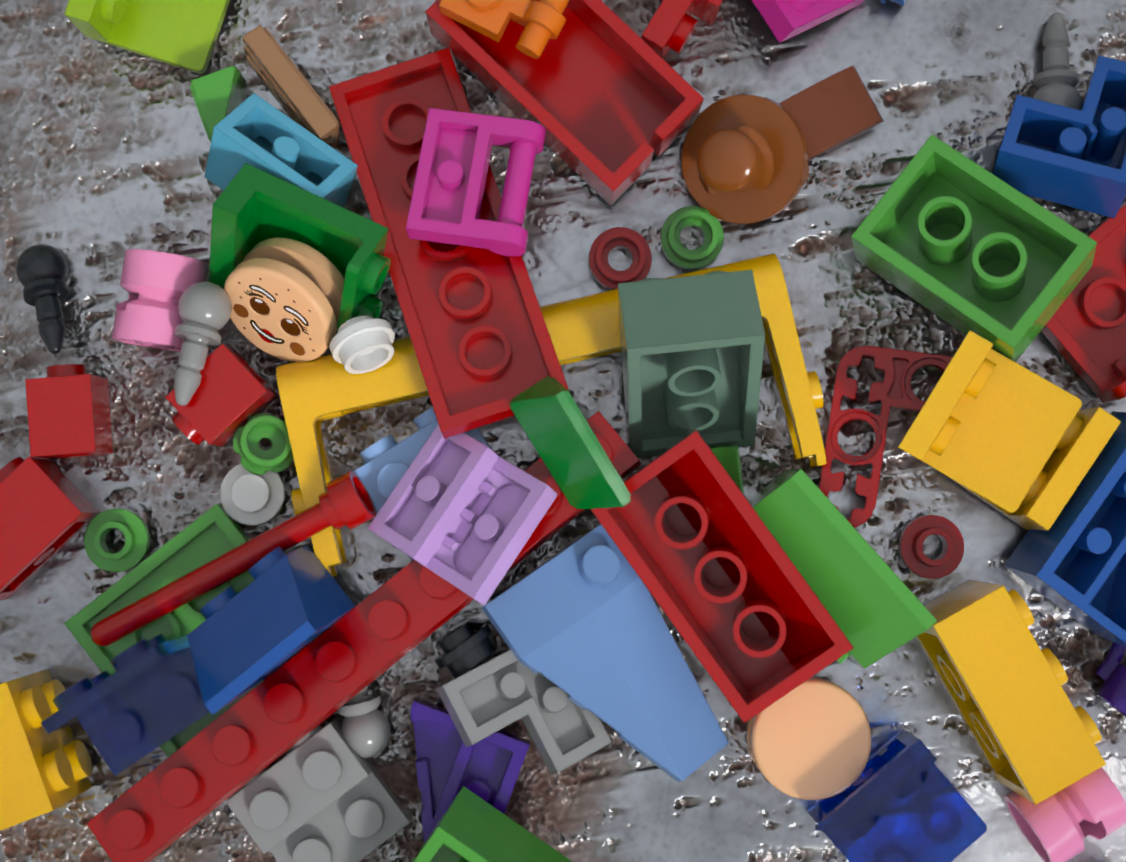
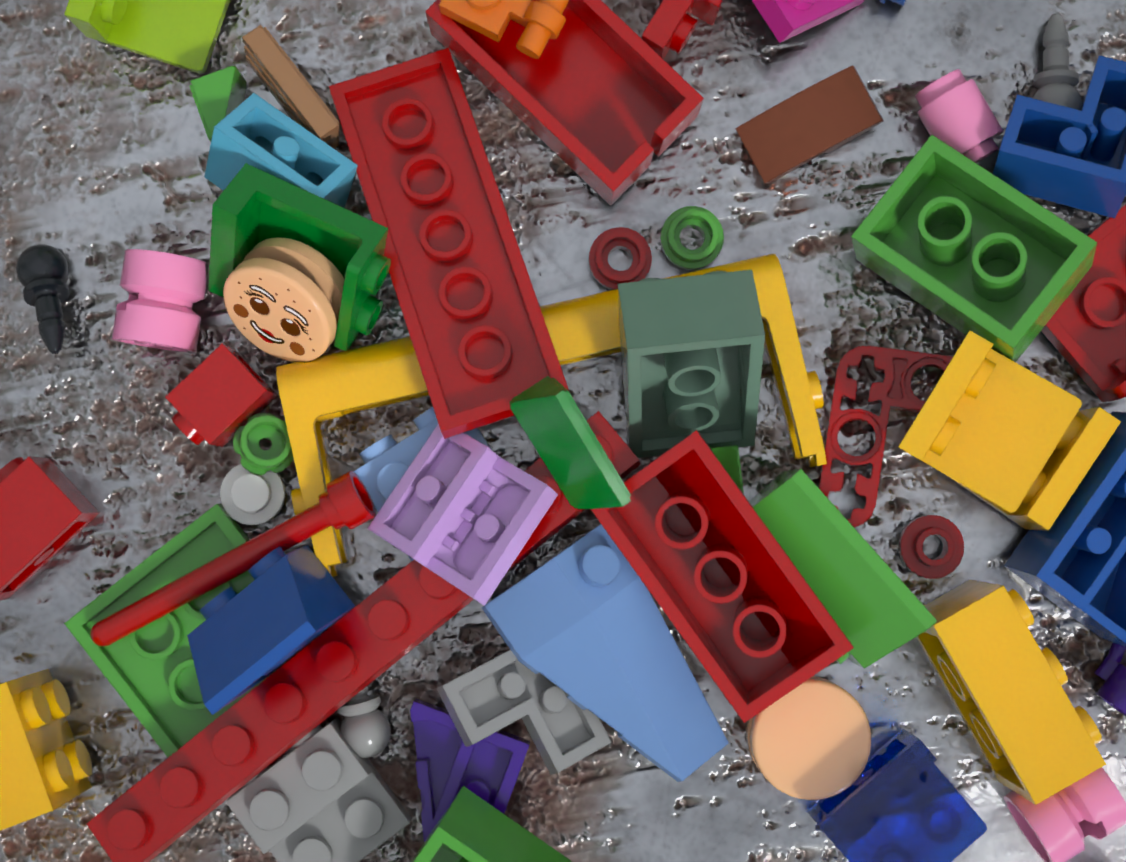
red brick [25,364,113,459] -> none
clear blue bracket [40,633,210,776] -> none
bright green plate [84,509,150,572] -> none
light grey bar [174,282,232,406] -> none
white plate [329,315,395,374] -> none
dark pink plate [406,108,546,257] -> none
black plate [434,620,496,678] -> none
dark orange plate [682,95,809,224] -> none
none -> bright pink brick [915,69,1004,163]

